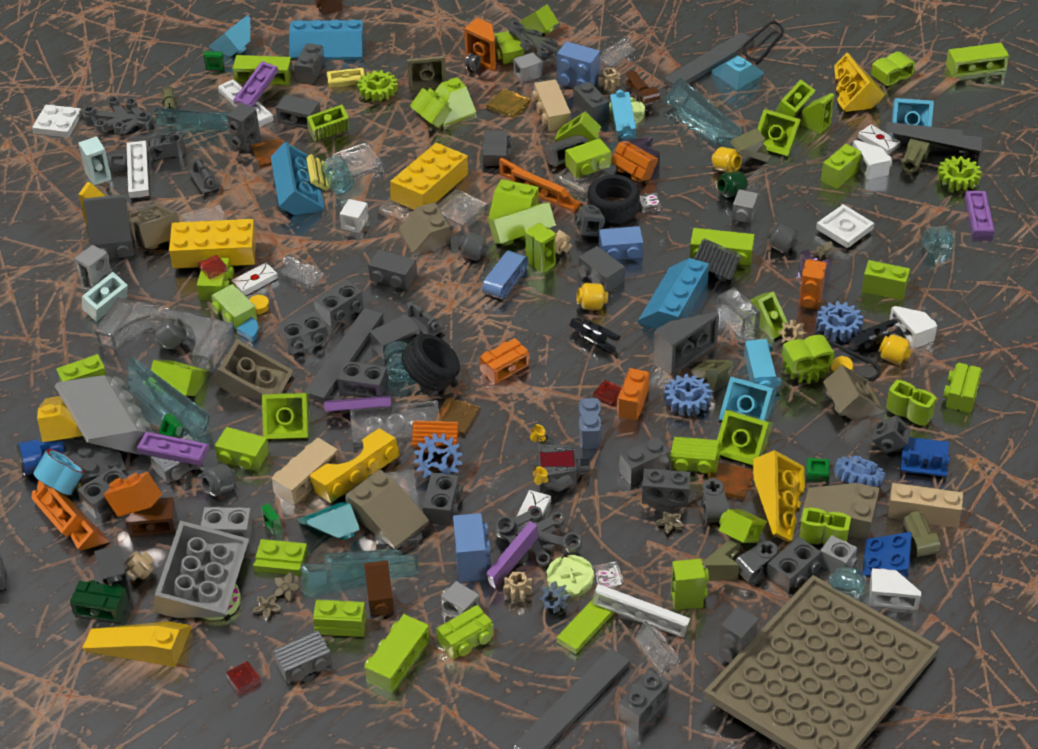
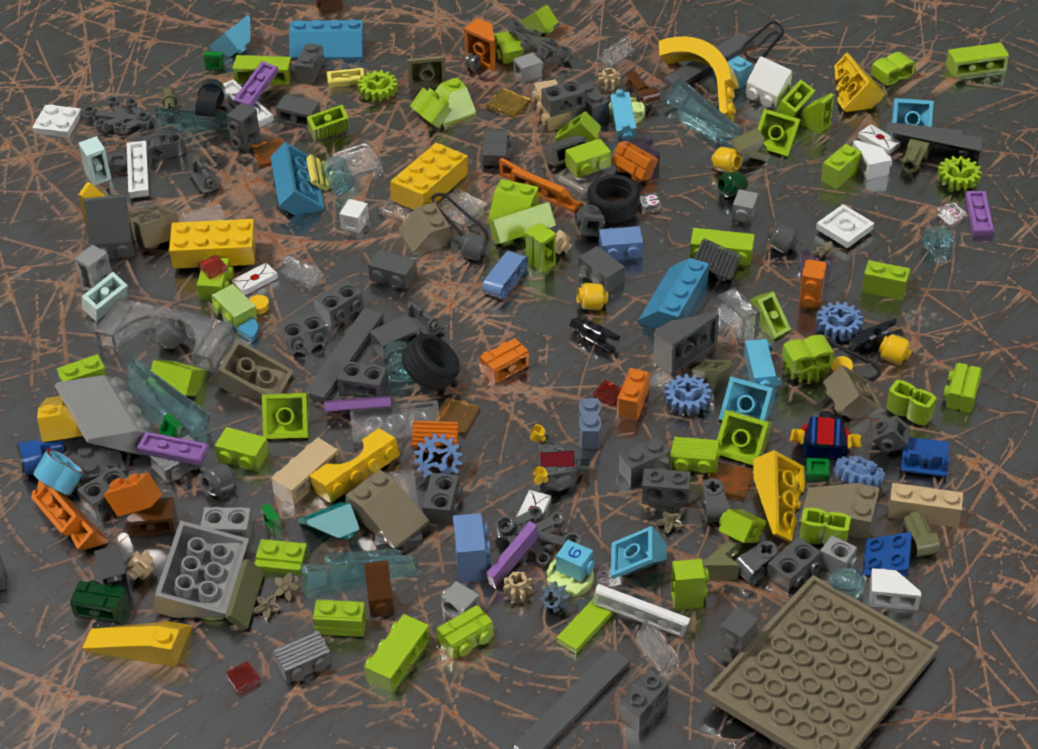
medium blue brick [557,41,600,88] -> none
tan gear [778,320,807,343] -> none
white slope [890,306,937,349] -> none
none -> black beam [195,79,226,119]
none -> olive tile [225,559,264,631]
none -> black piece [431,193,488,241]
none -> dark grey brick [541,79,586,117]
none -> medium azure brick [556,540,595,582]
none -> medium azure slope [611,526,667,579]
none -> yellow arch [659,36,739,124]
none -> white slope [746,56,792,111]
none -> torso [790,411,861,461]
none -> clear tile [937,202,966,225]

